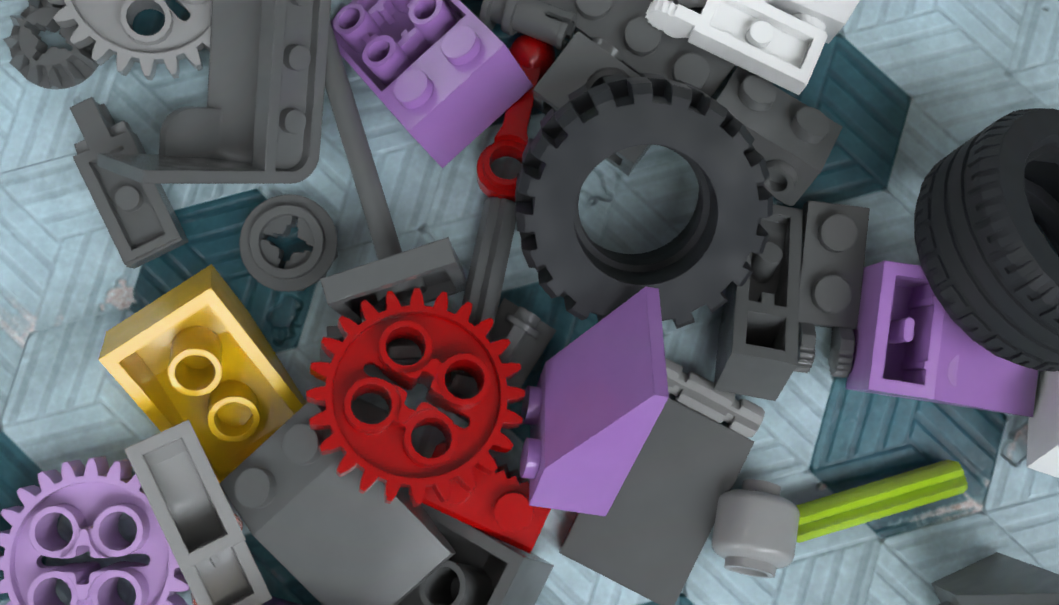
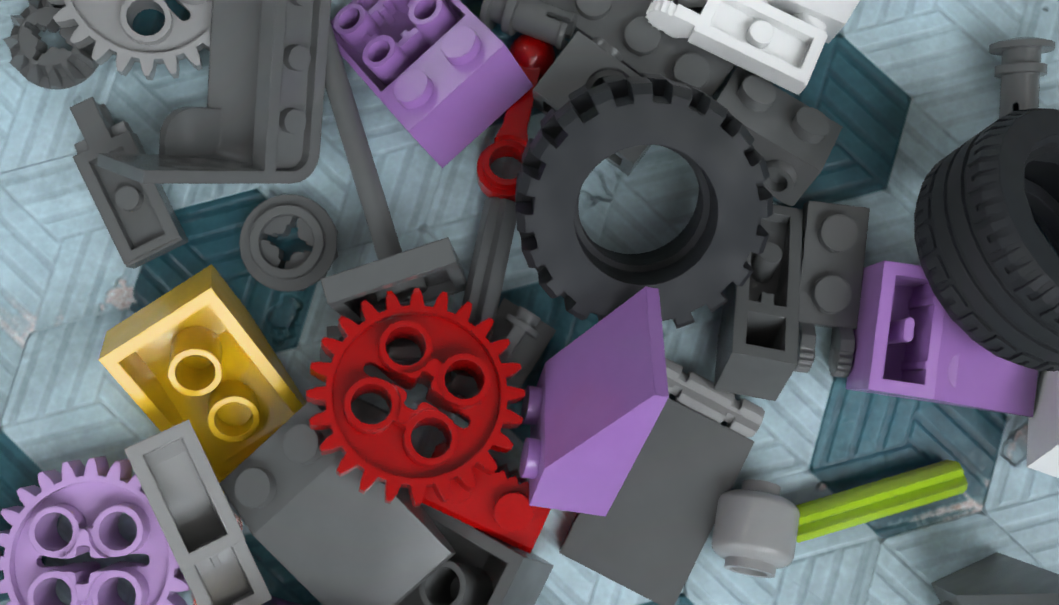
none -> dark grey pin [989,37,1055,119]

